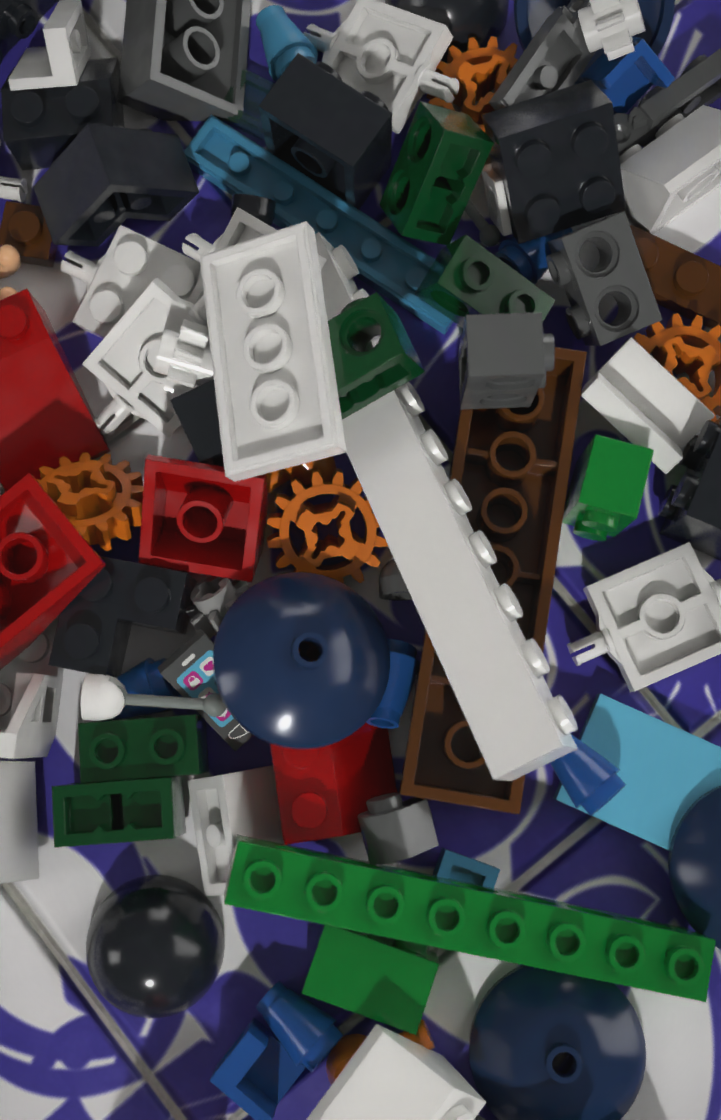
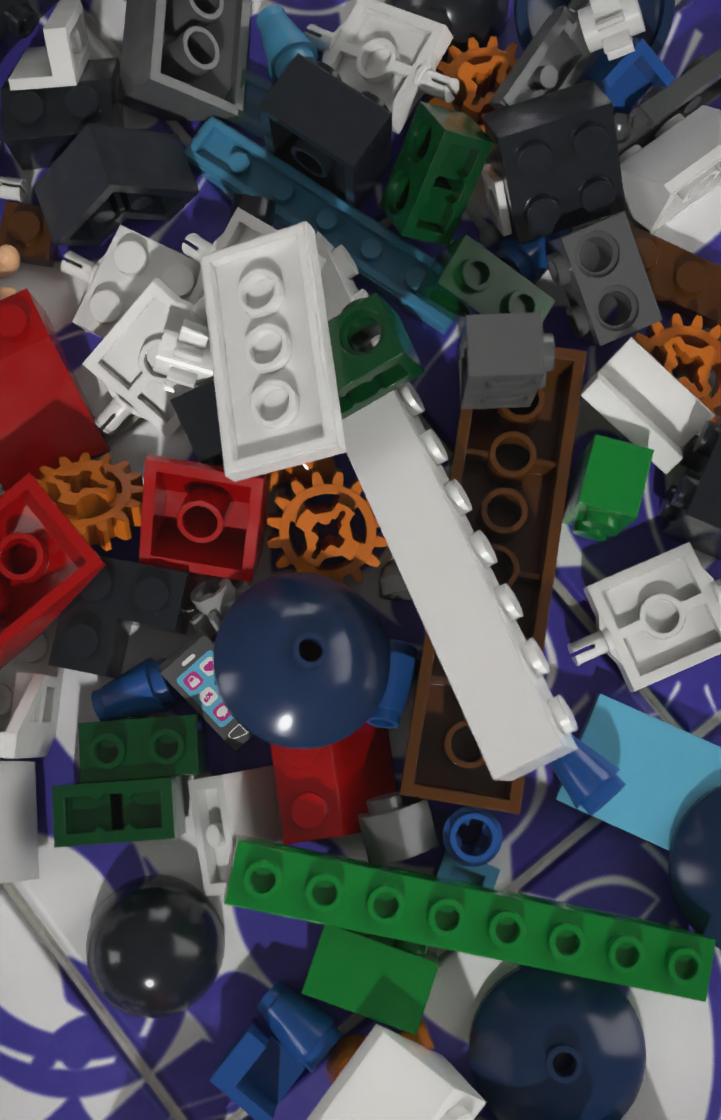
hinge [80,673,226,722] -> none
none -> blue cone [443,806,502,867]

